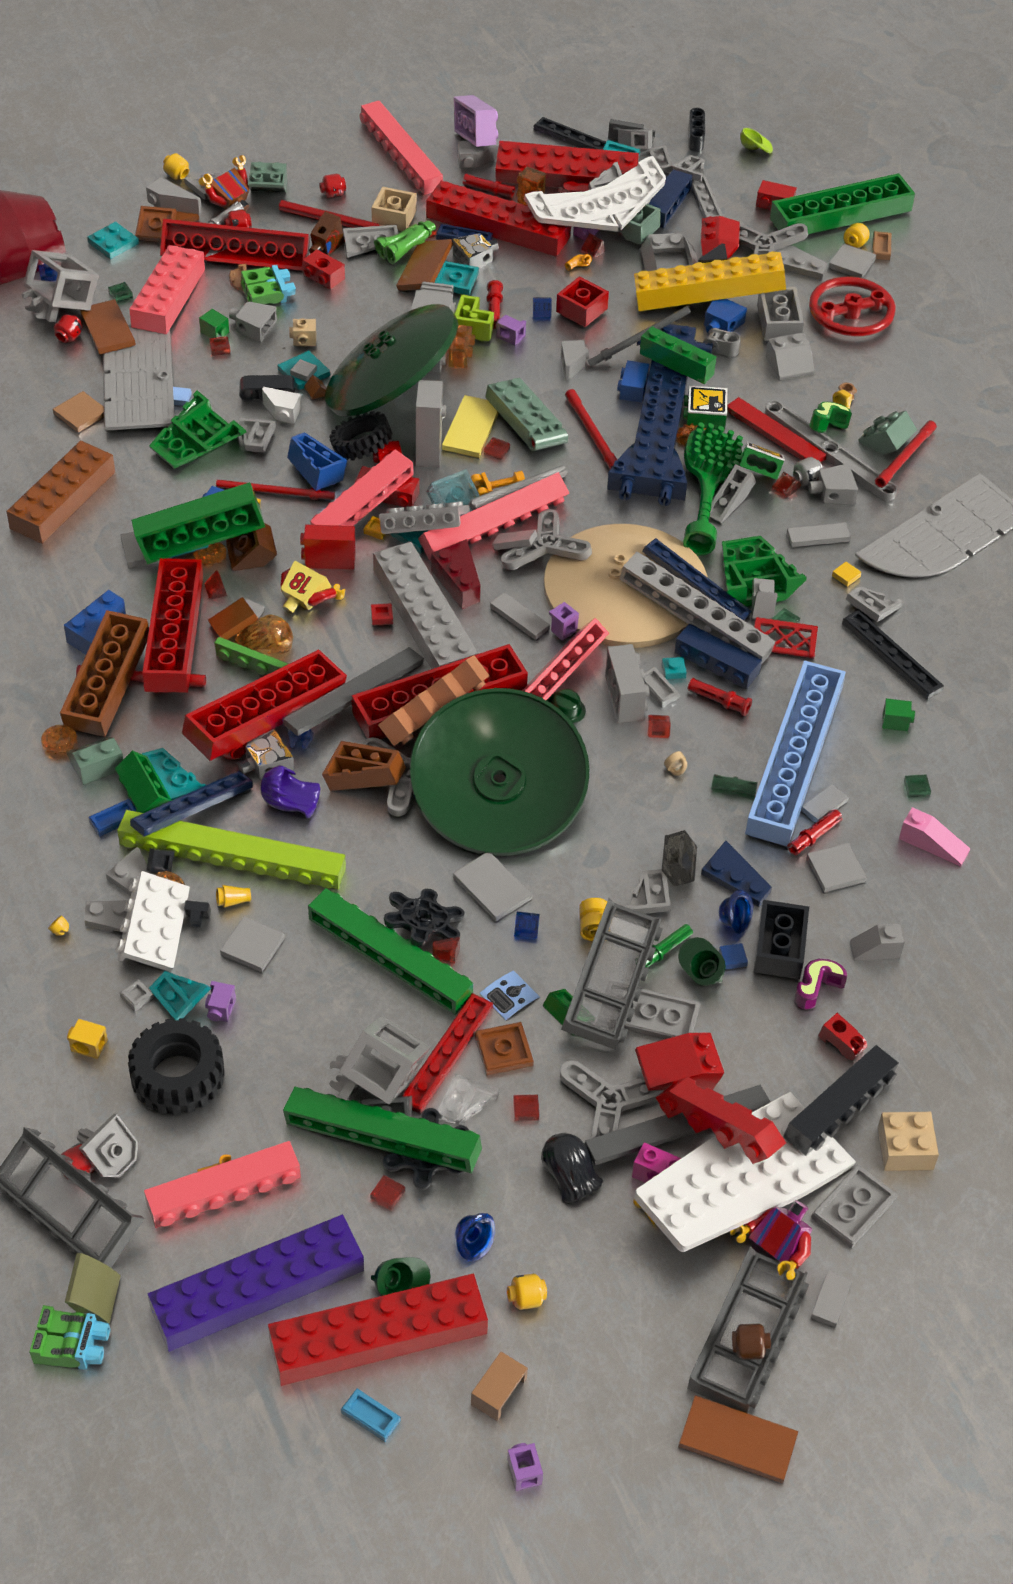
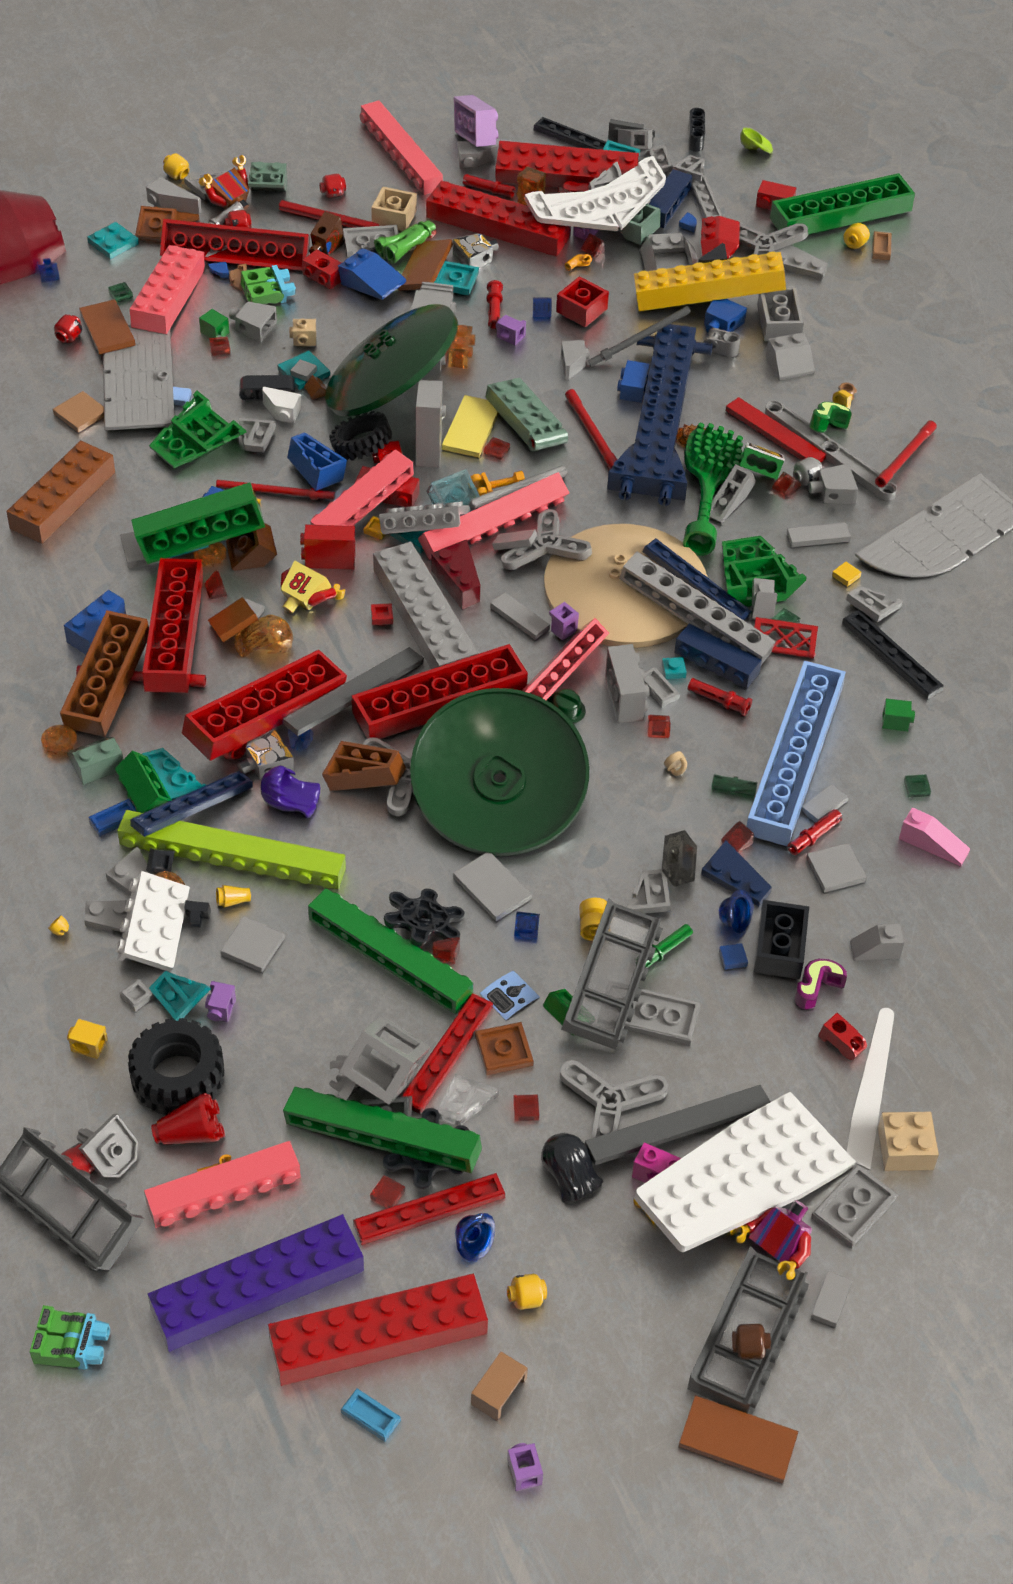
light grey piece [22,250,99,322] -> none
olive slope [65,1253,121,1324] -> none
bright green plate [214,637,288,675] -> none
dark green piece [371,1257,431,1296] -> none
nougat brick [378,655,490,746] -> none
dark blue tile [436,224,493,242] -> none
lime brick [455,295,494,342] -> none
red slope [635,1033,724,1091] -> none
green brick [640,326,717,384] -> none
red brick [655,1077,786,1164] -> none
dark green piece [678,937,726,986] -> none
piece [683,386,728,430] -> none
black brick [783,1045,899,1156] -> none
red piece [809,277,896,337] -> none
light grey tile [828,243,876,278] -> none
sand green slope [858,410,917,455] -> none
none -> red cone [151,1093,225,1144]
none -> blue tile [208,262,229,278]
none -> blue slope [338,248,406,300]
none -> red tile [353,1173,505,1245]
none -> blue tile [679,212,697,232]
none -> clear red slope [721,821,754,853]
none -> white sticker [846,1008,894,1169]

